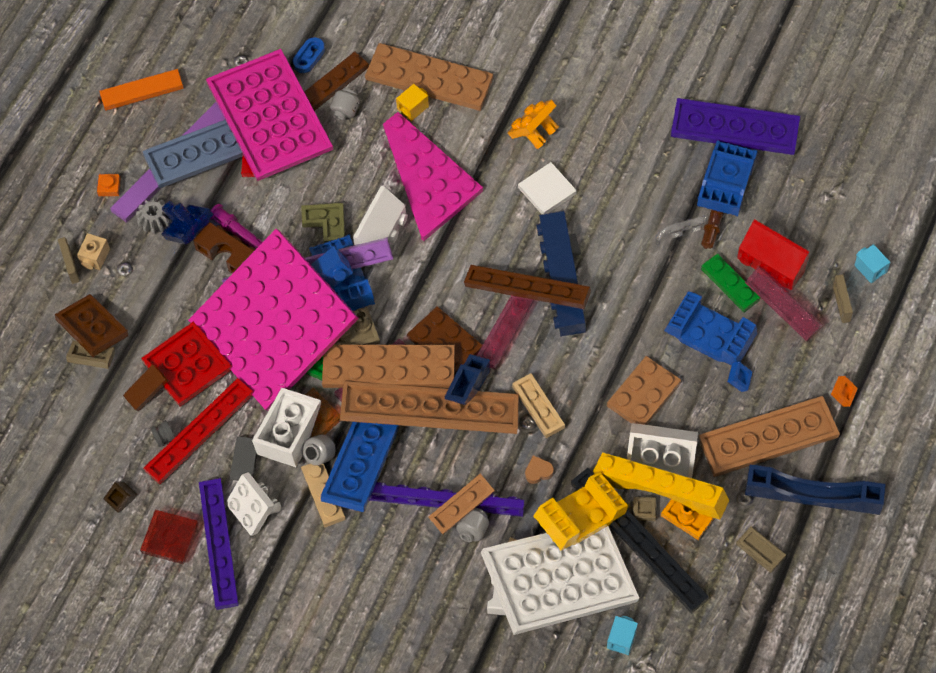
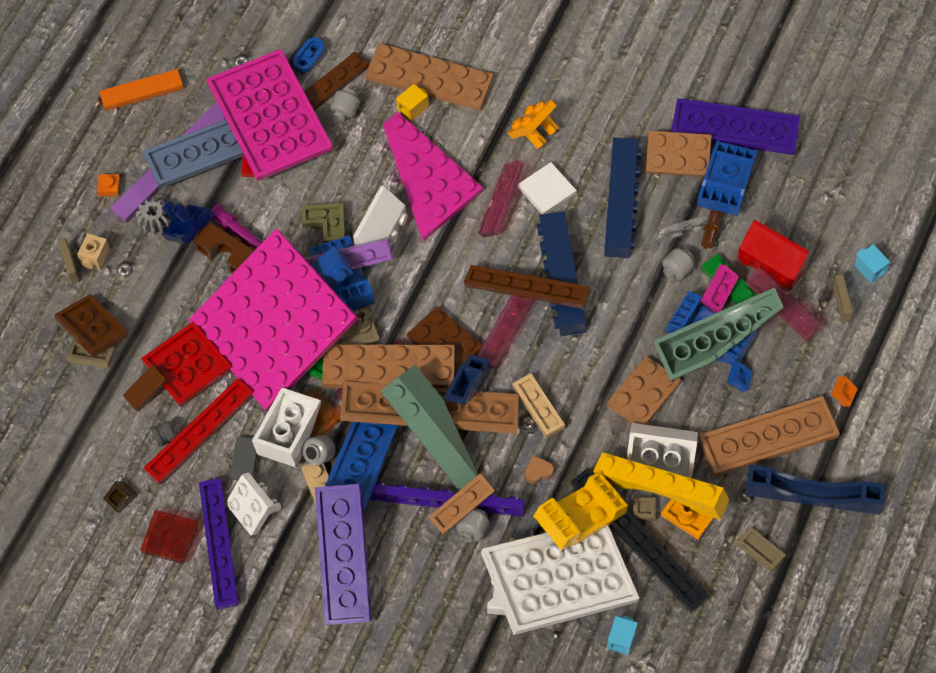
none -> plate [315,484,372,625]
none -> sand green wedge [380,365,478,491]
none -> clear pink plate [478,161,524,238]
none -> dark blue brick [604,137,642,258]
none -> medium nougat plate [646,131,711,177]
none -> sand green wedge [653,287,784,381]
none -> light grey head [663,248,694,280]
none -> dark pink plate [701,264,739,313]

